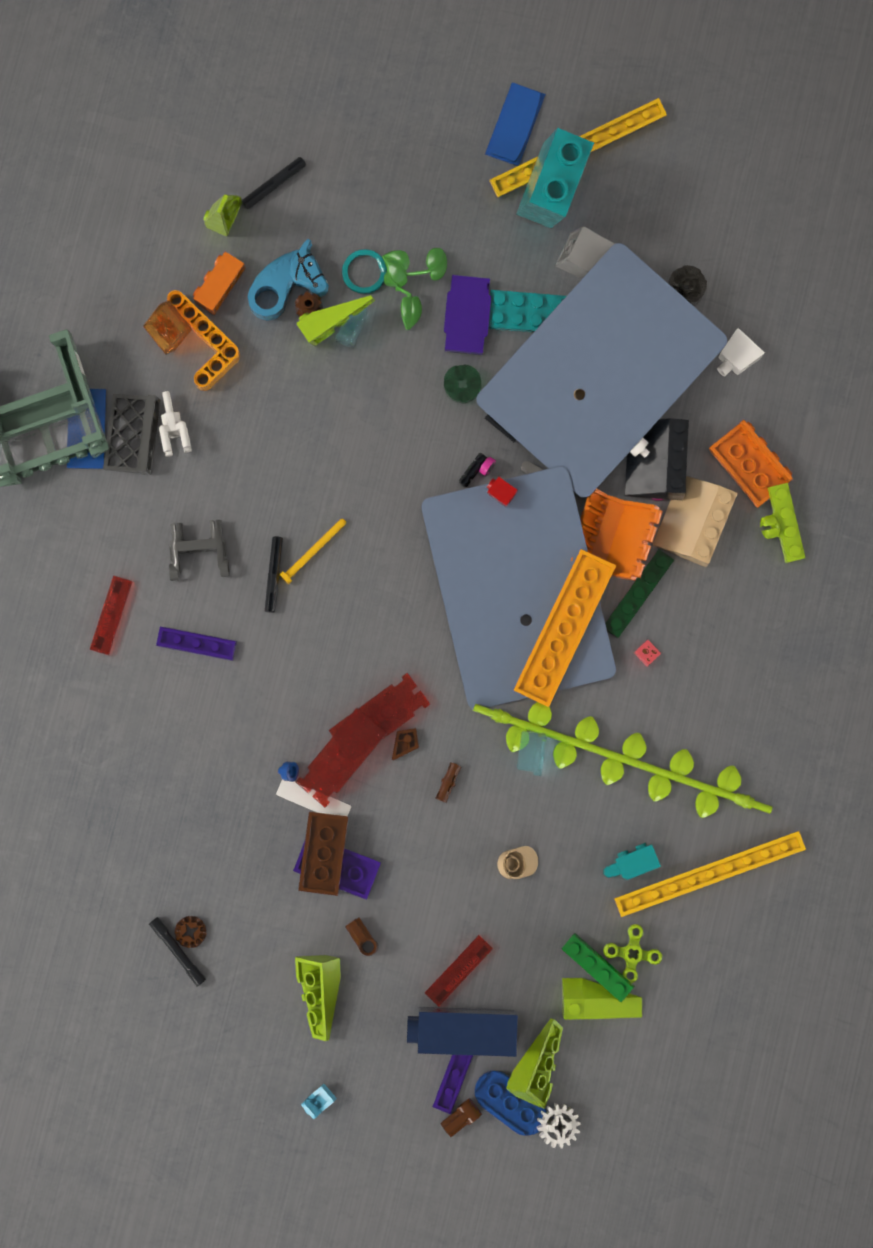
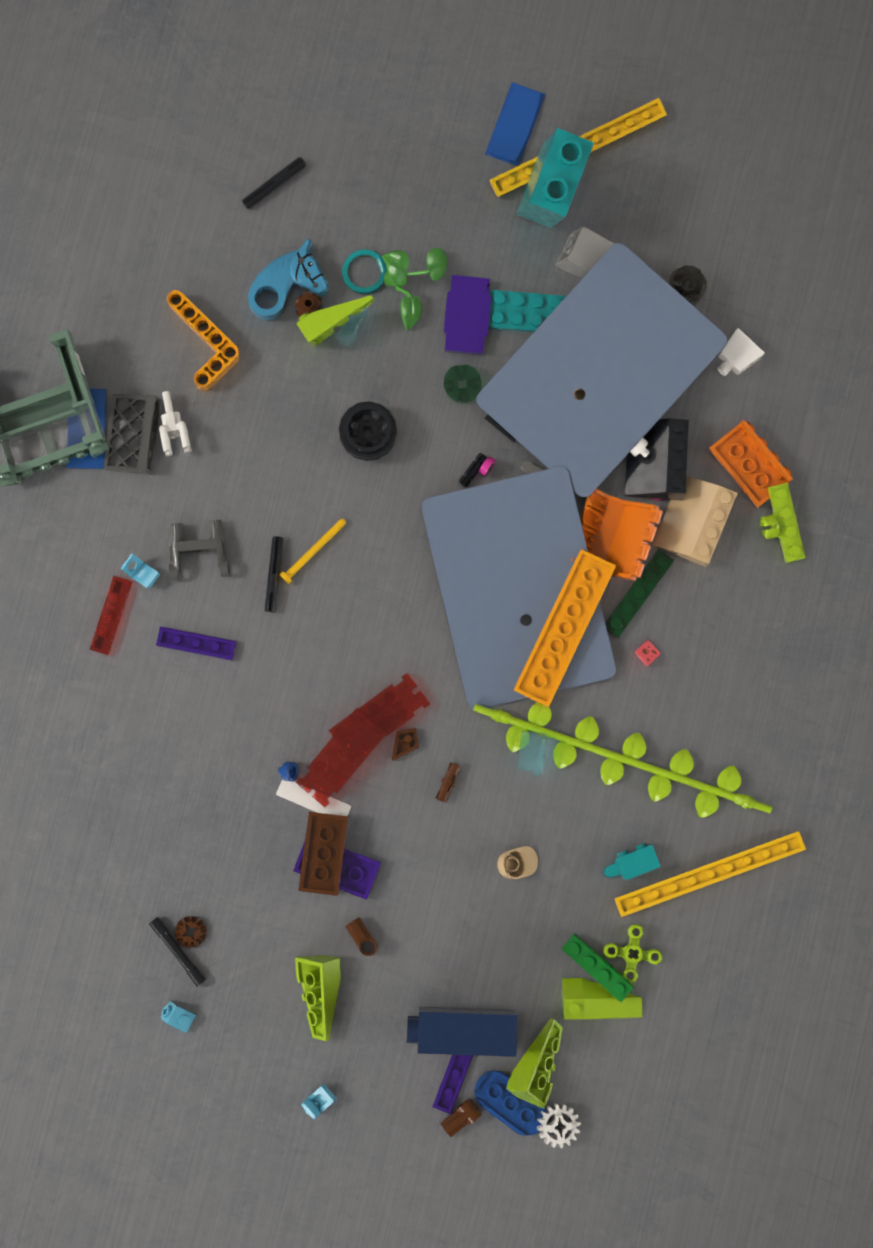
clear orange brick [143,300,192,355] -> none
orange brick [193,251,246,315] -> none
lime wedge [203,194,242,237] -> none
clear red tile [424,935,493,1007] -> none
red brick [486,476,518,507] -> none
none -> medium azure bracket [120,553,160,589]
none -> medium azure bracket [161,1001,196,1033]
none -> black wheel [339,401,397,461]

